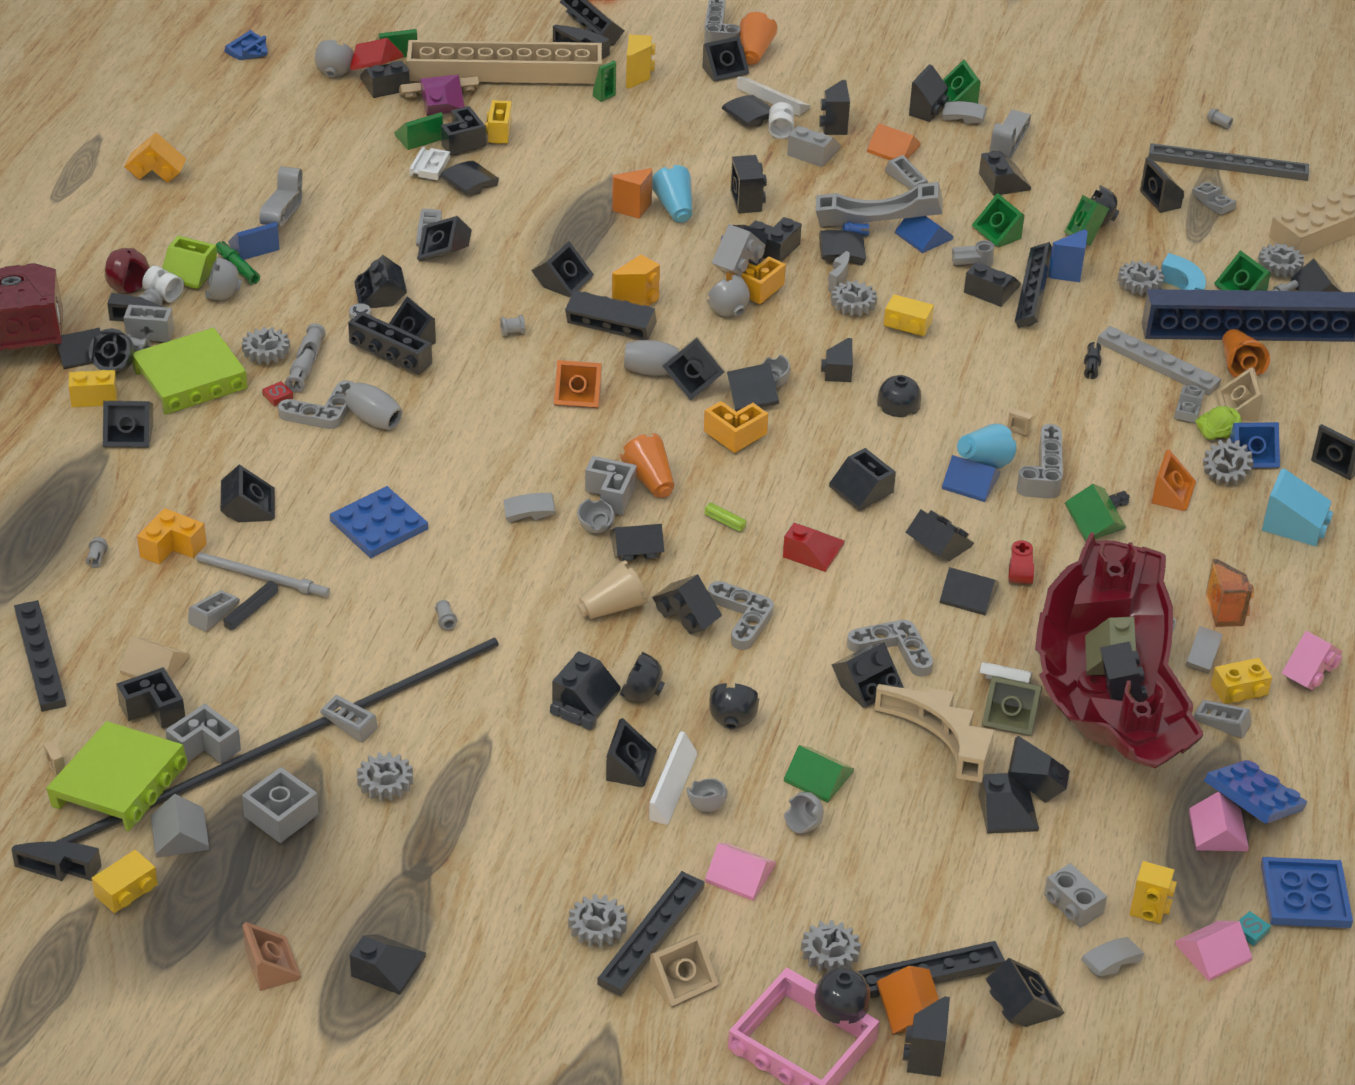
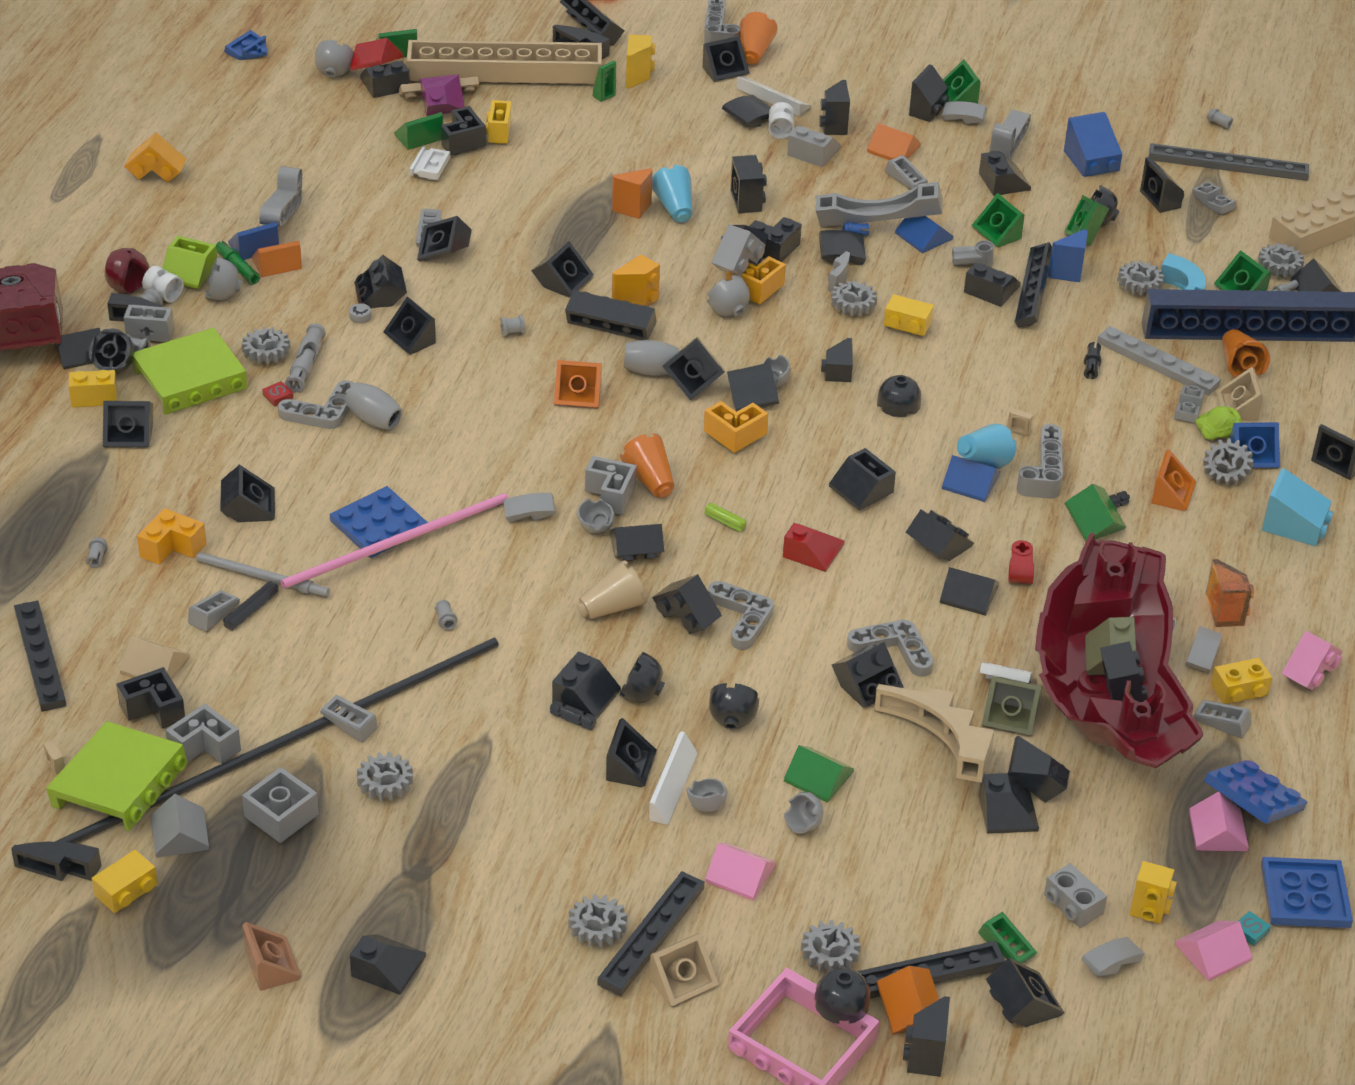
black brick [348,312,432,375] -> none
black slope [440,161,499,195] -> none
none -> orange slope [252,241,302,277]
none -> bright pink piece [280,493,508,589]
none -> green slope [978,911,1038,964]
none -> blue slope [1064,112,1122,177]

